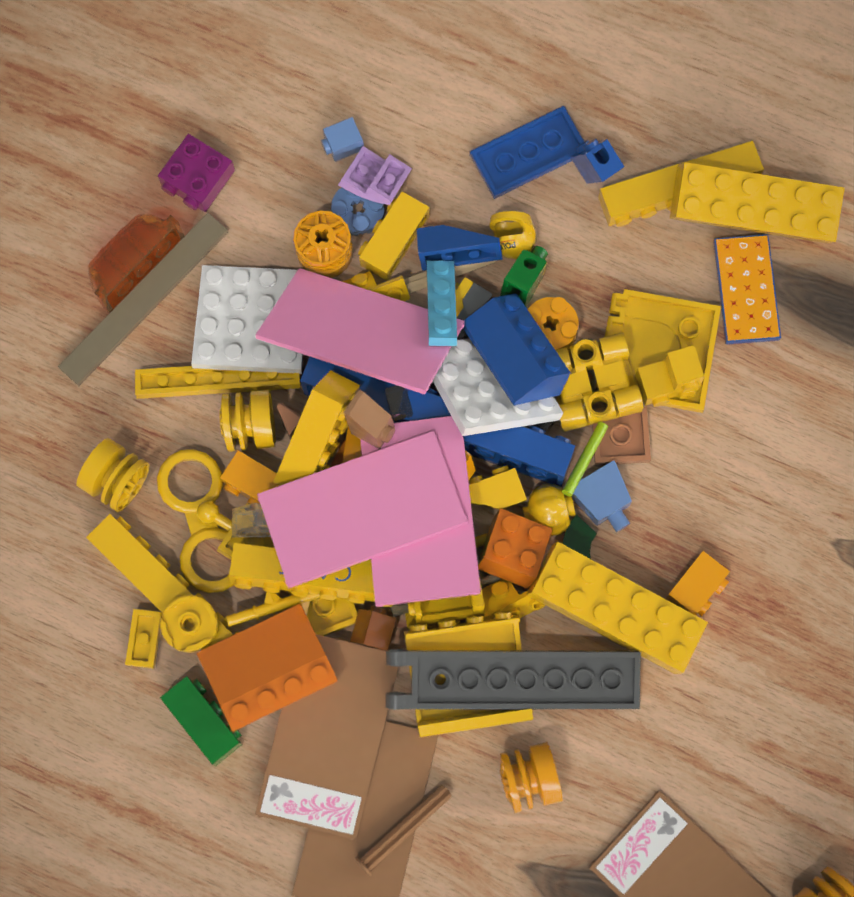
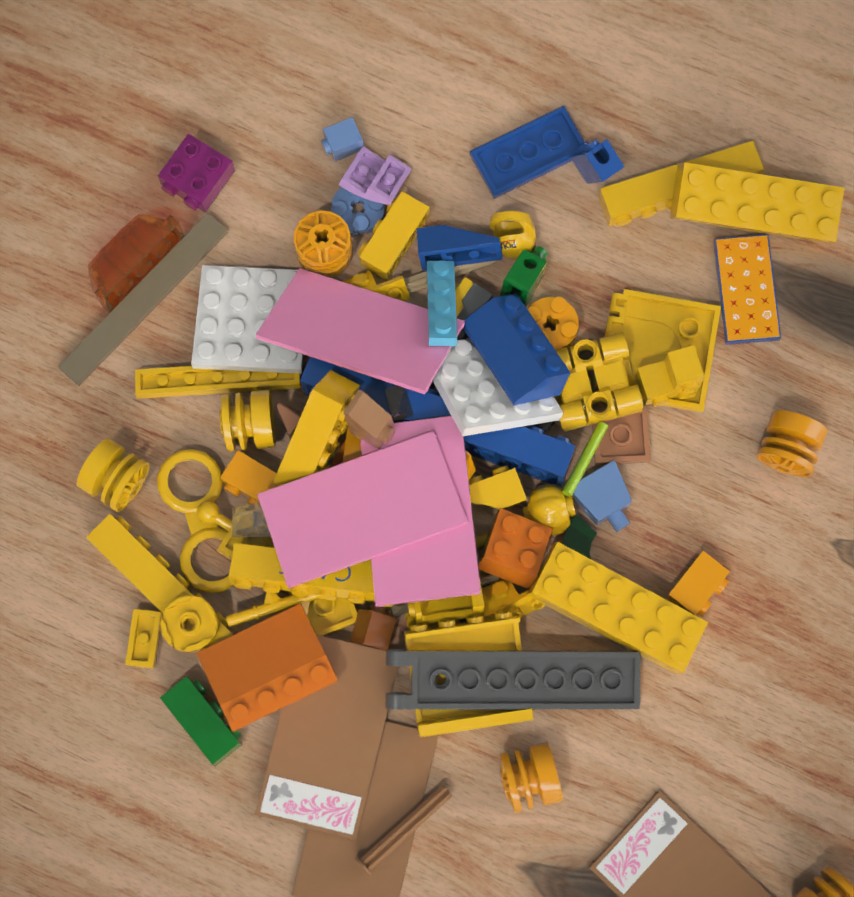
none -> light orange wheel [756,410,828,478]

